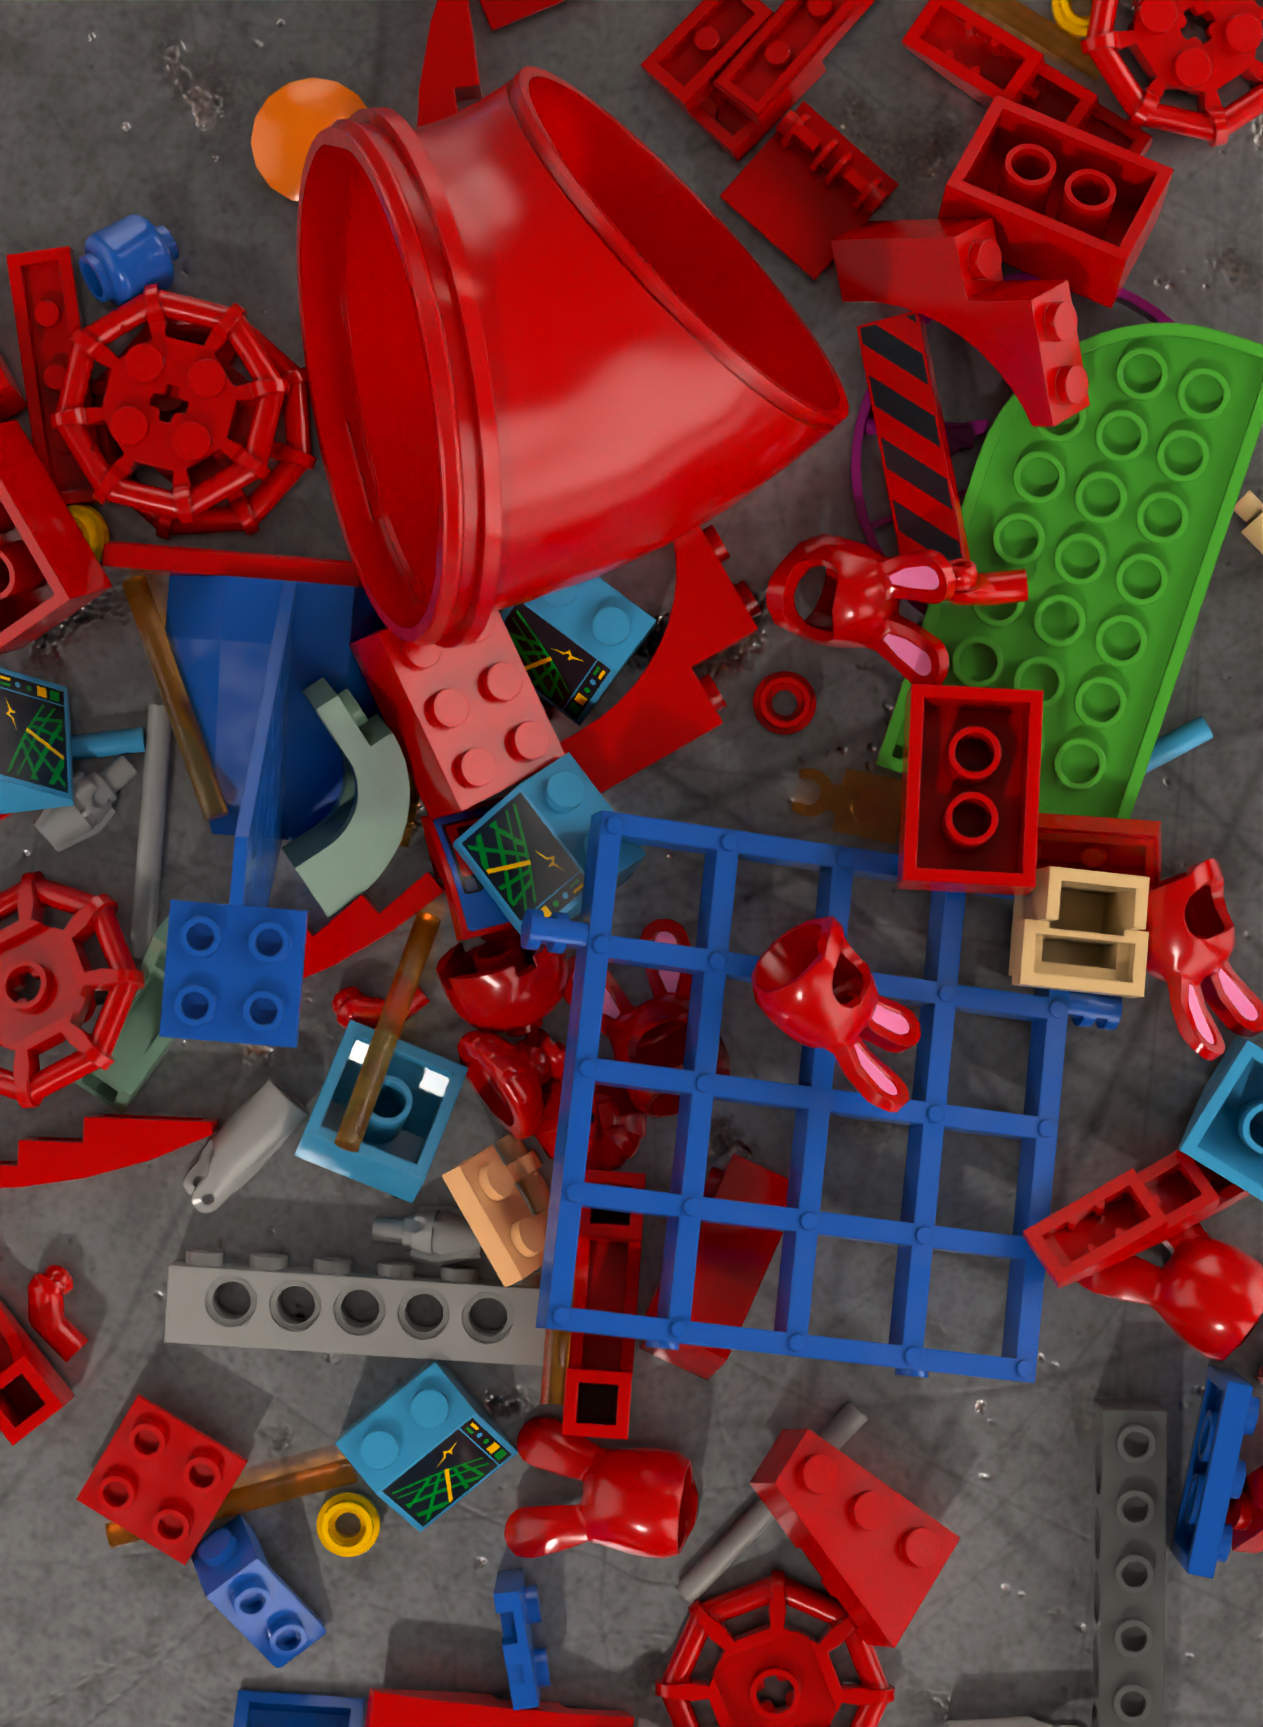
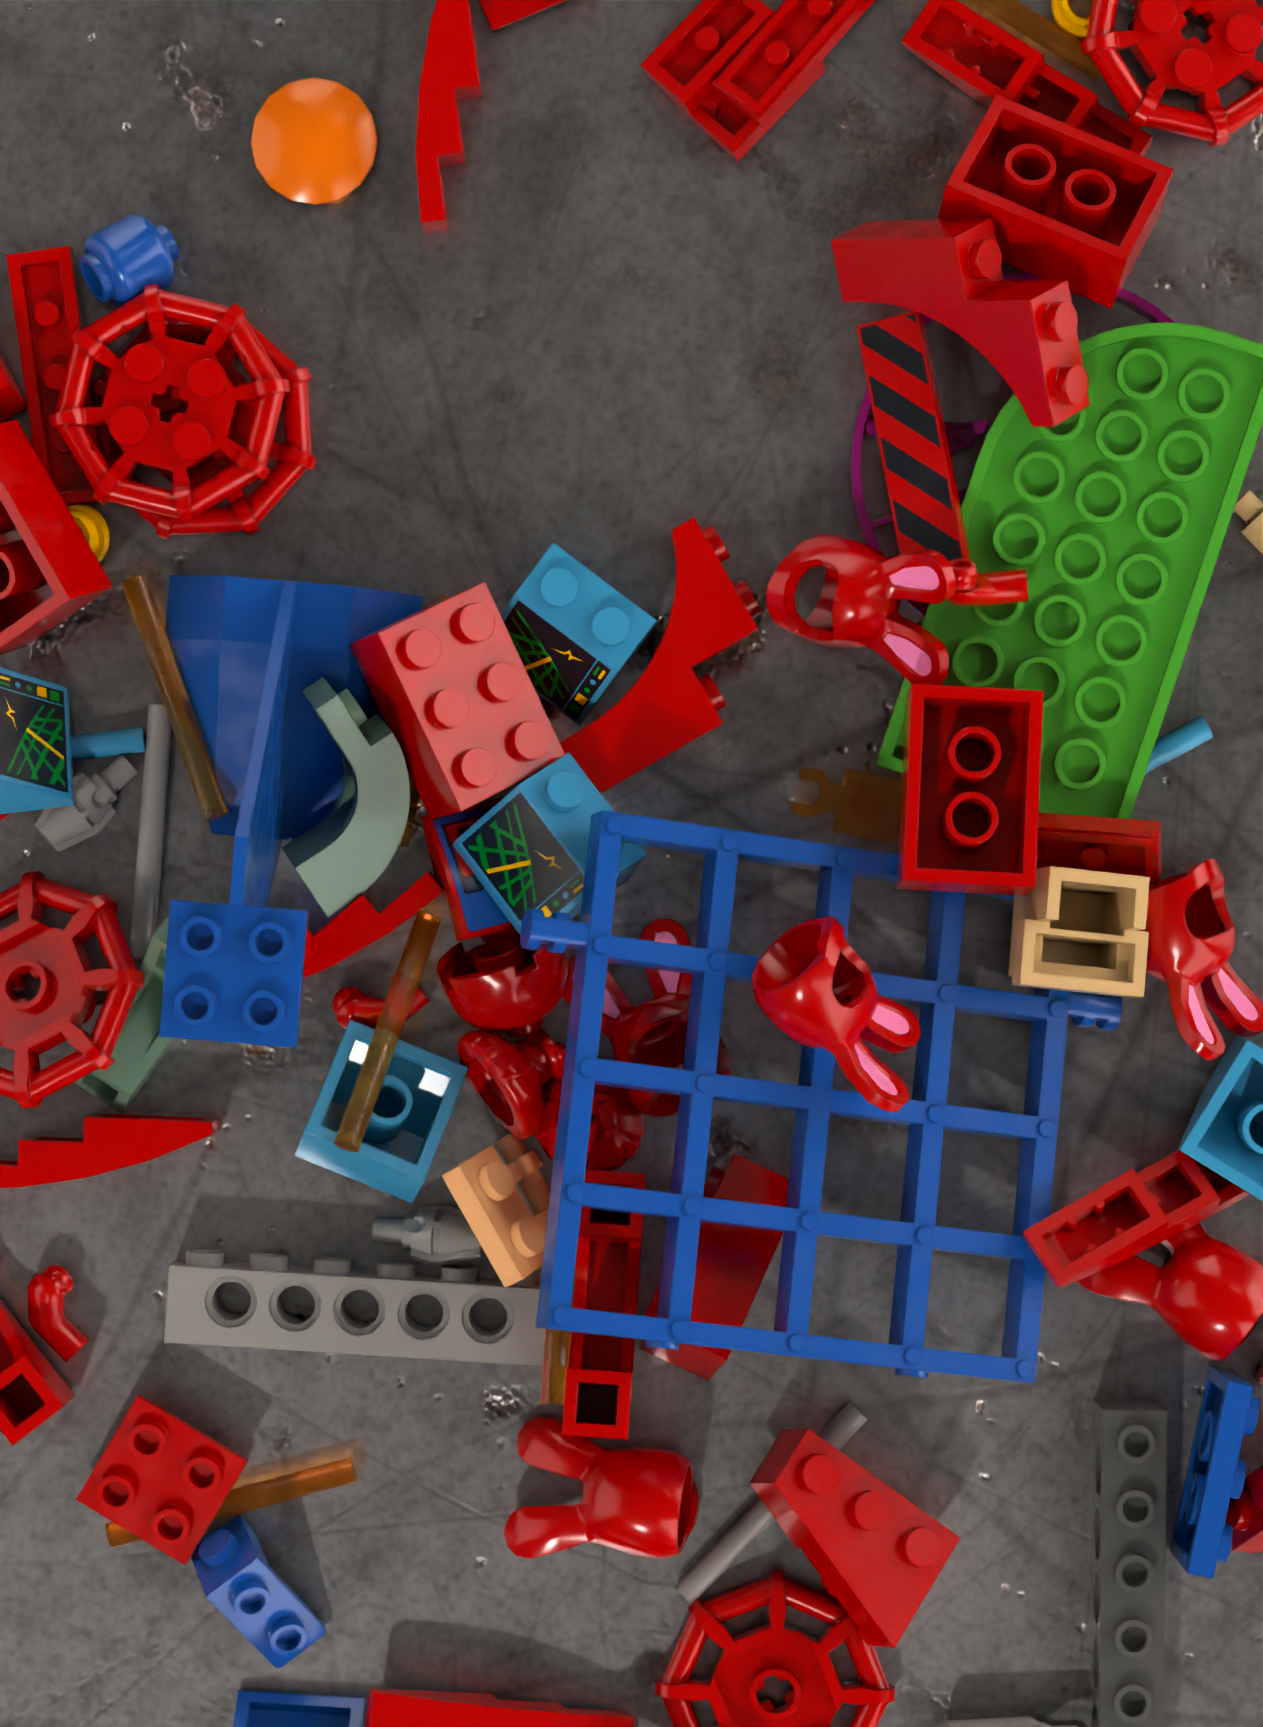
red tile [102,541,363,587] -> none
light grey piece [183,1076,310,1213] -> none
red piece [297,66,849,649] -> none
yellow plate [316,1492,381,1557] -> none
dark azure slope [335,1359,518,1532] -> none
blue wing [493,1567,551,1710] -> none
red hinge [719,101,899,281] -> none
red plate [753,671,817,735] -> none

